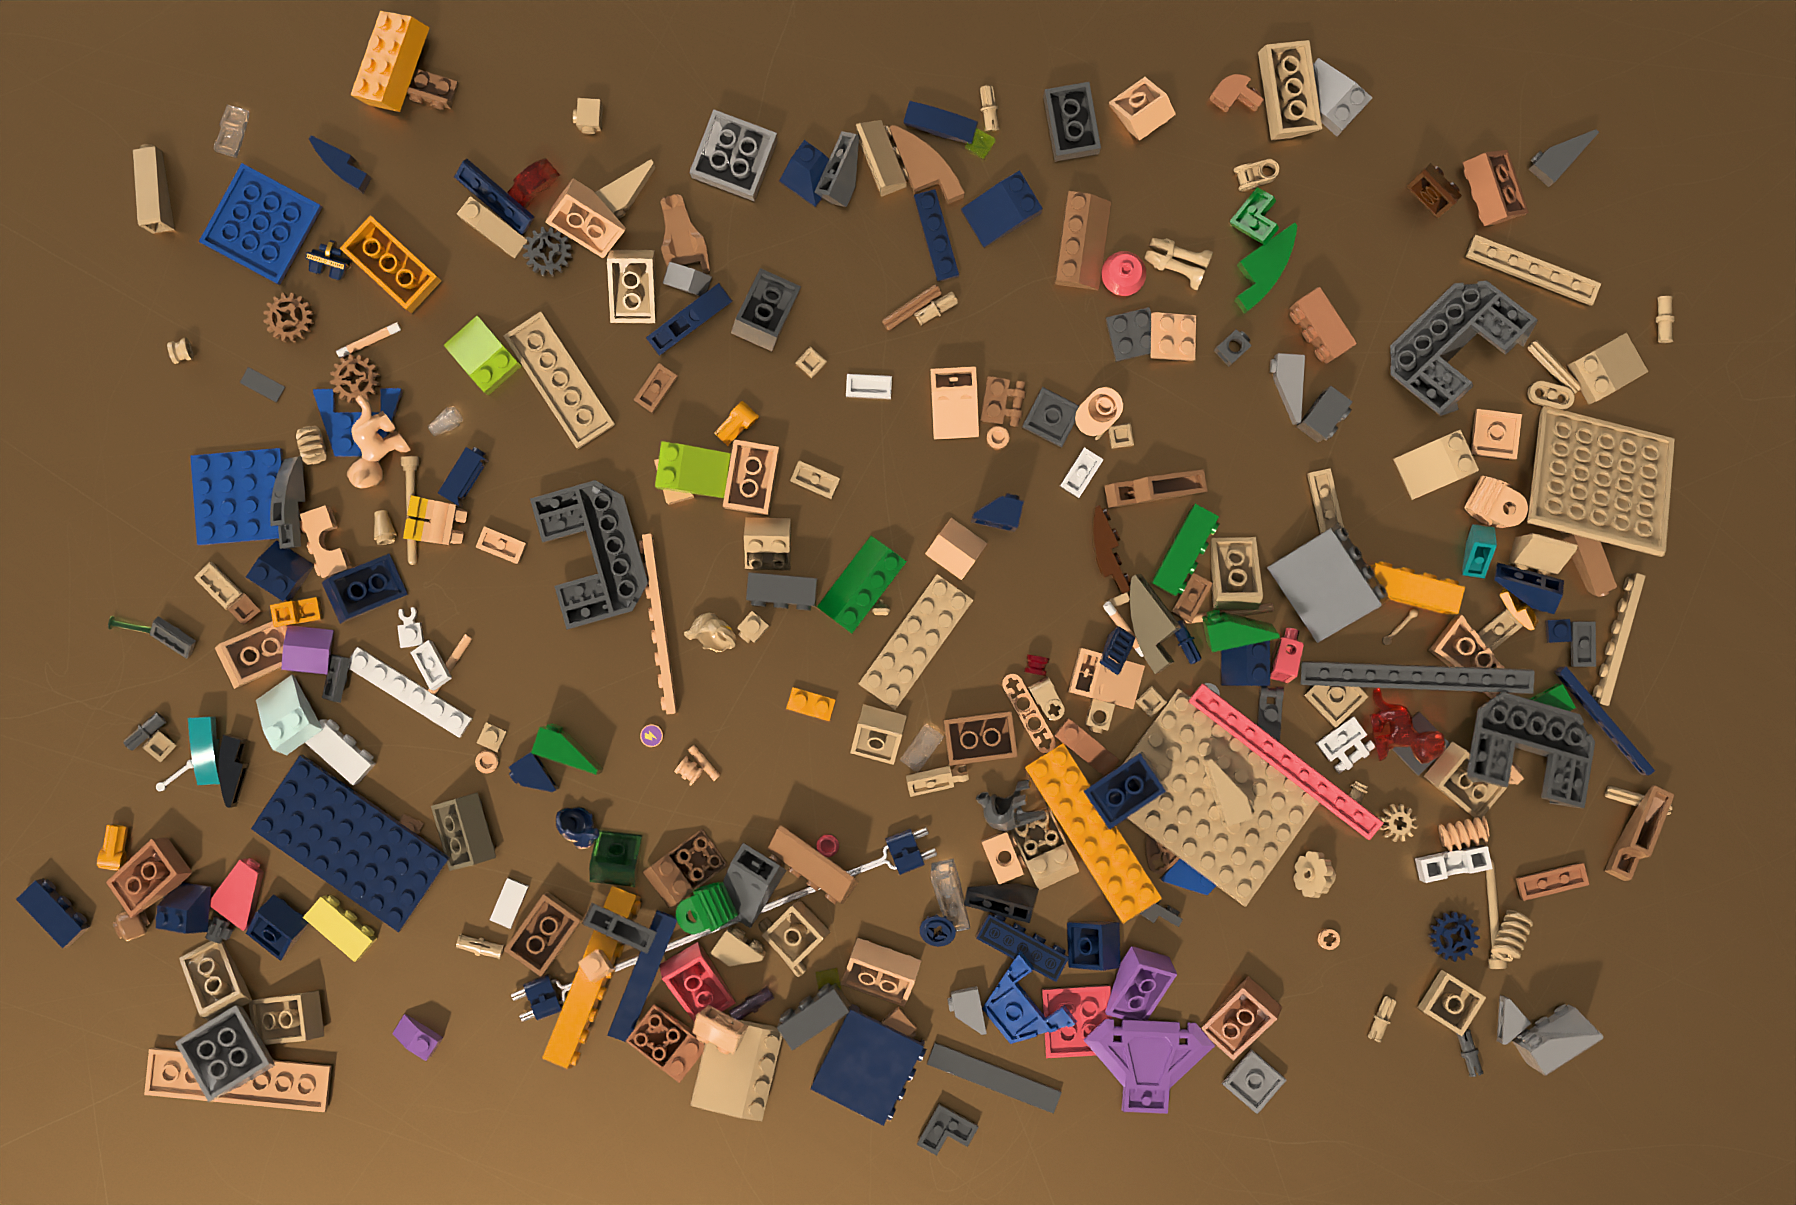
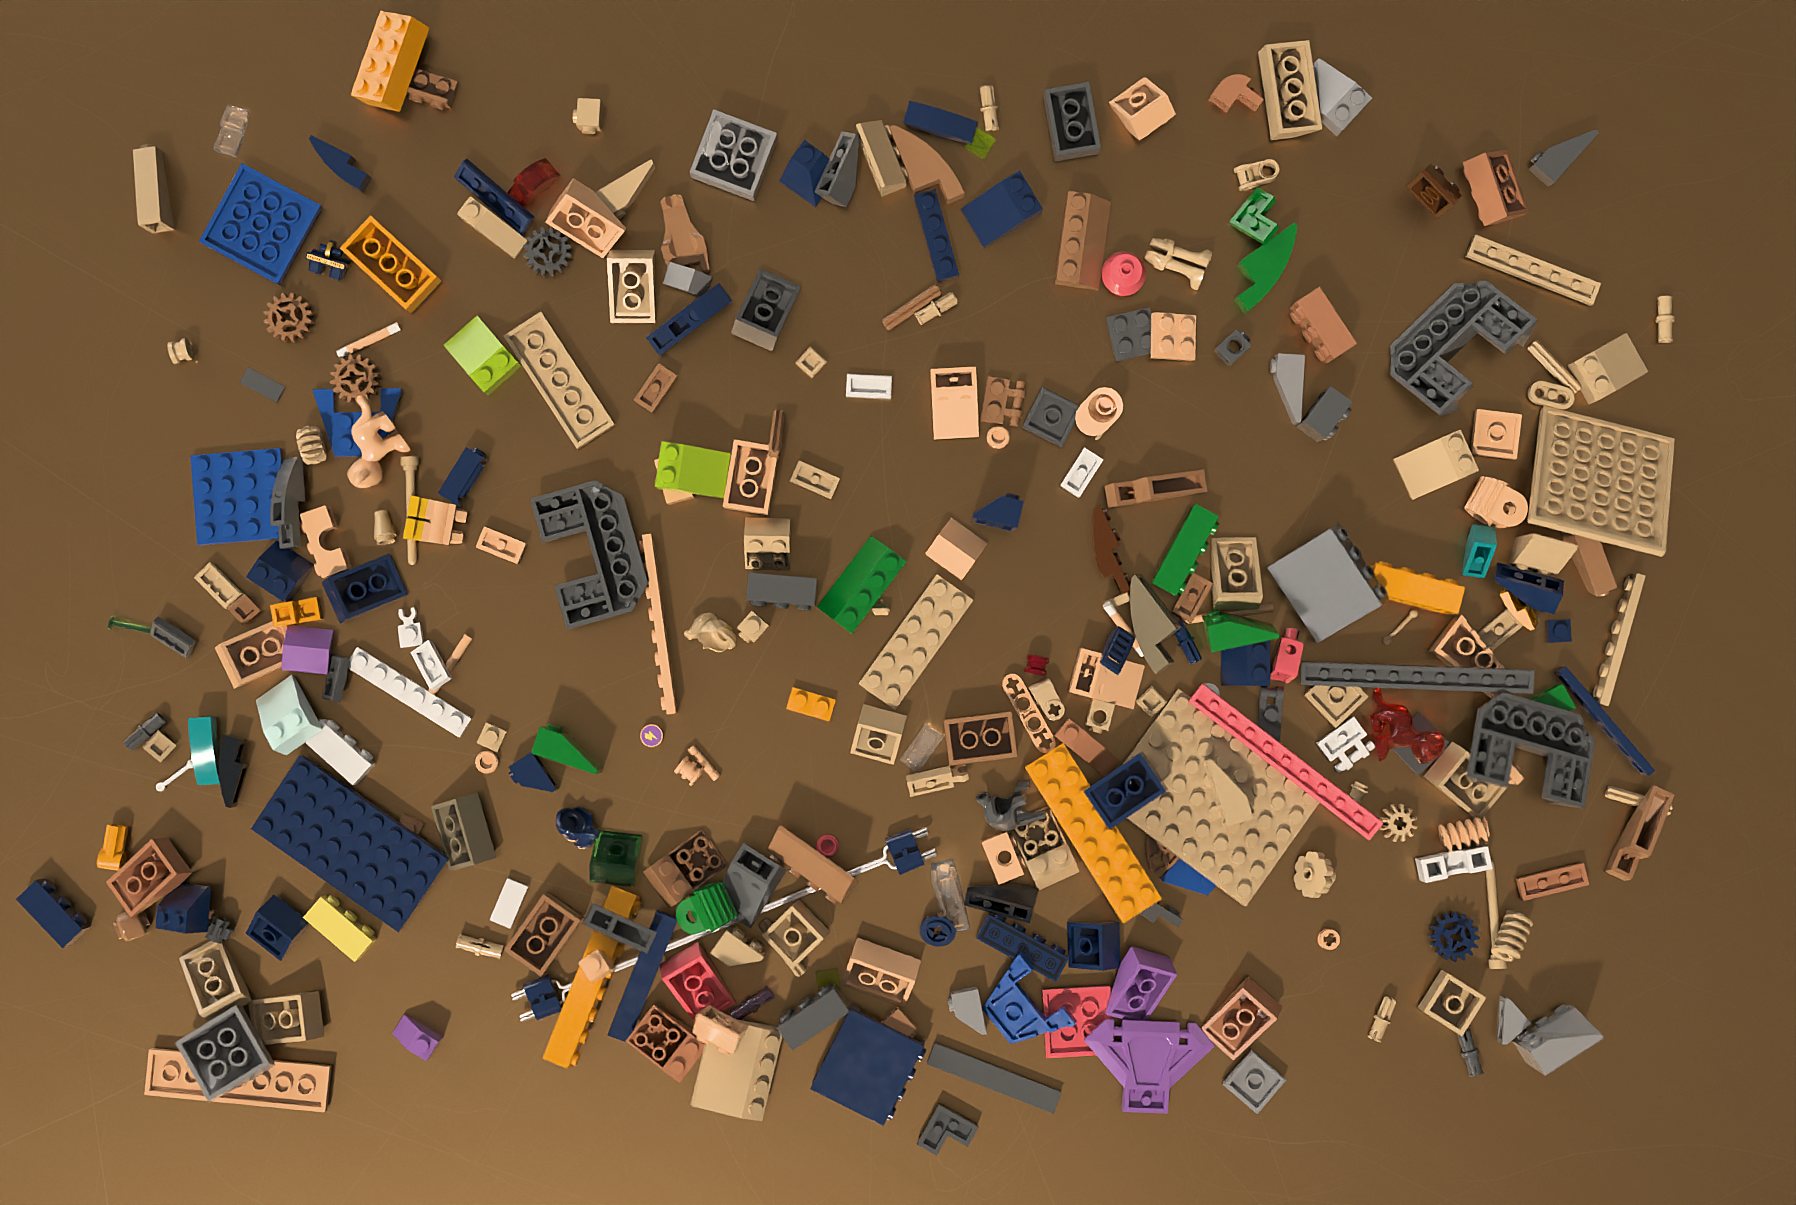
coral slope [210,858,264,931] -> none
clear cone [428,406,463,436] -> none
light orange piece [714,401,759,447] -> none
tan tile [1108,423,1134,449] -> none
tan plate [1307,468,1344,534] -> none
dark grey plate [1571,622,1596,667] -> none
none -> medium nougat axle [768,410,785,458]

